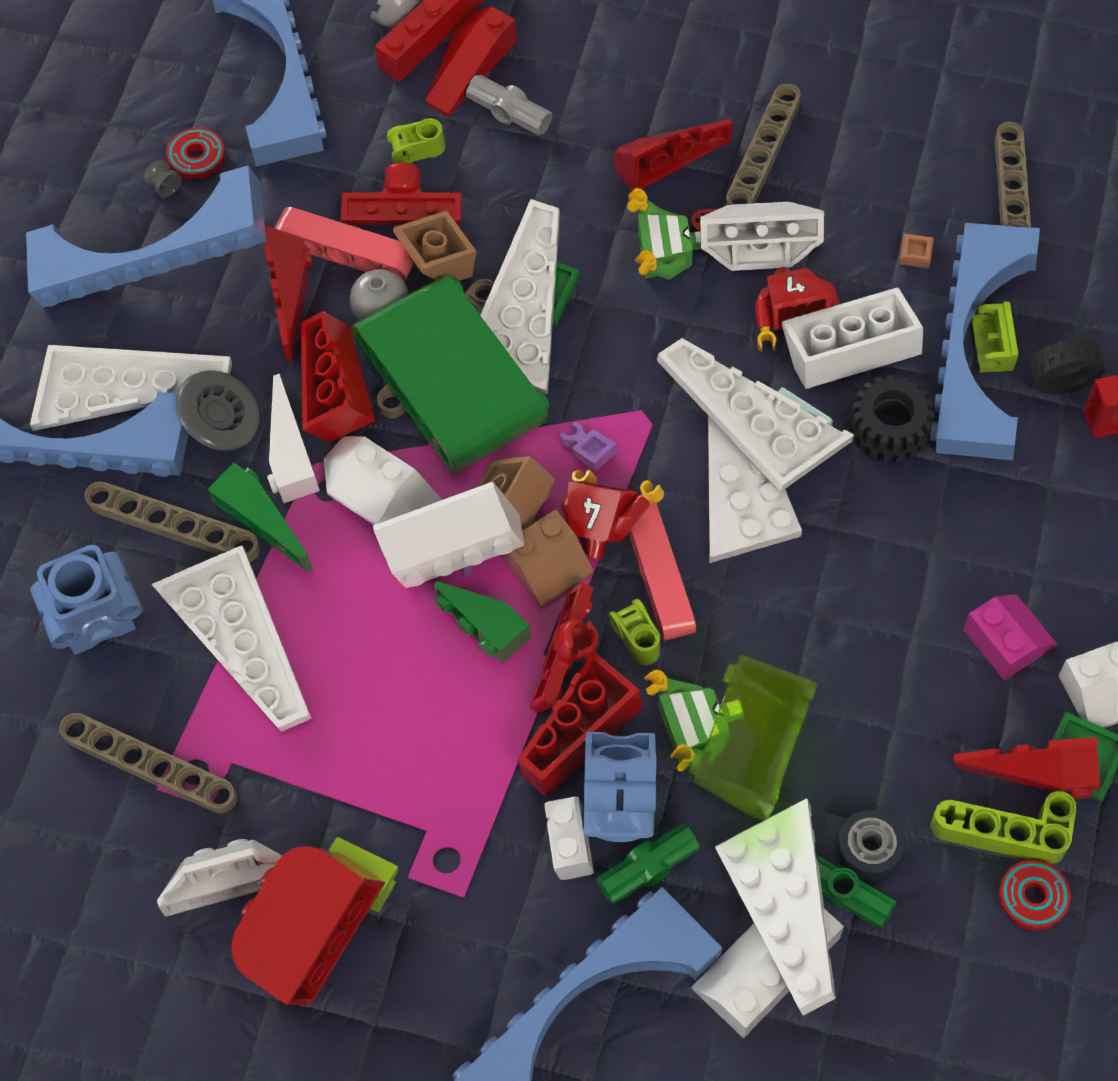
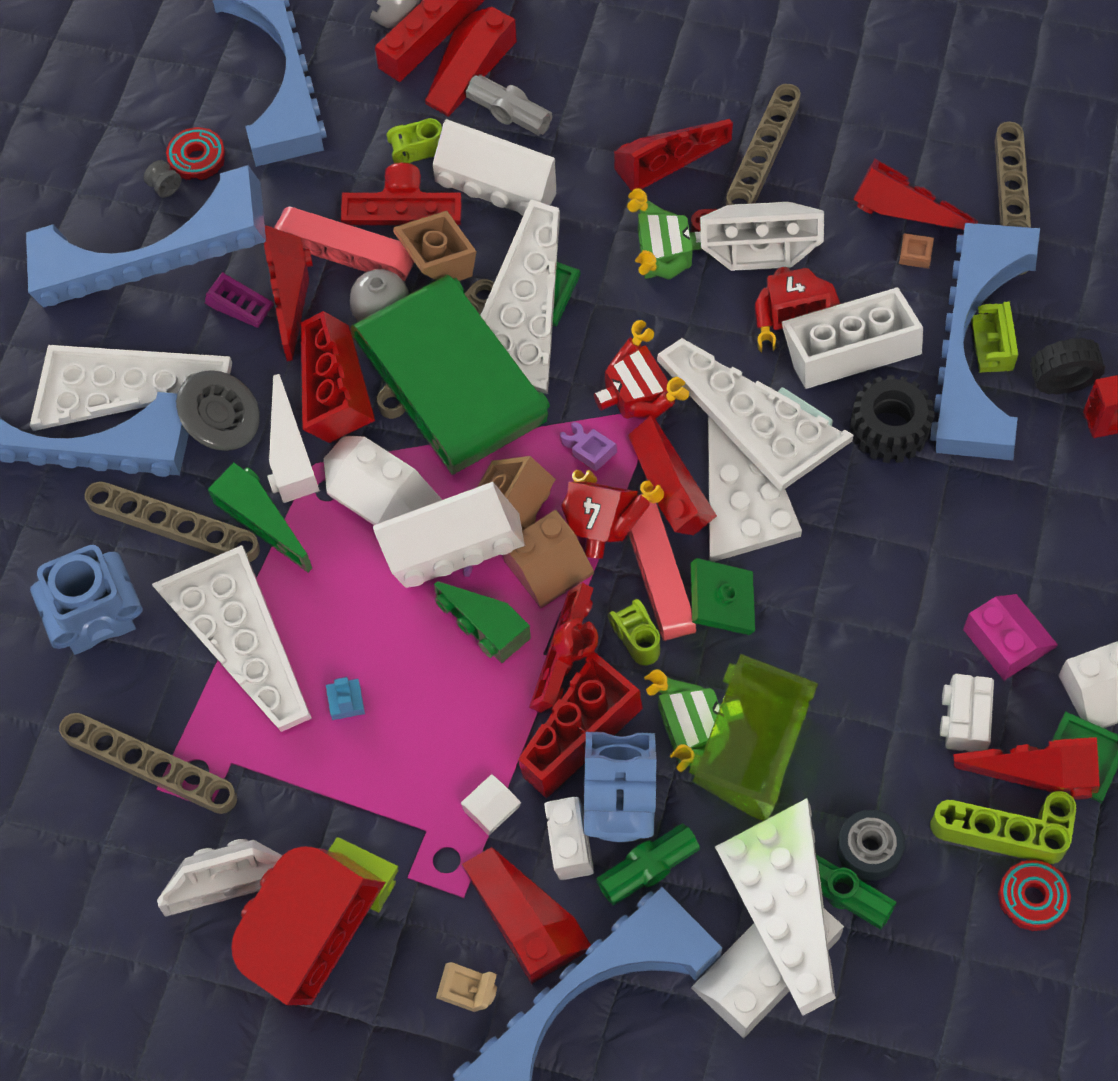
none -> magenta slope [205,272,274,328]
none -> dark azure tile [326,677,365,720]
none -> white slope [433,119,556,216]
none -> tan bracket [436,962,497,1012]
none -> white piece [461,774,521,836]
none -> red wedge [462,847,591,984]
none -> torso [594,320,689,419]
none -> red slope [628,415,717,536]
none -> green plate [691,558,755,635]
none -> red wedge [853,158,978,230]
none -> white brick [940,674,994,752]

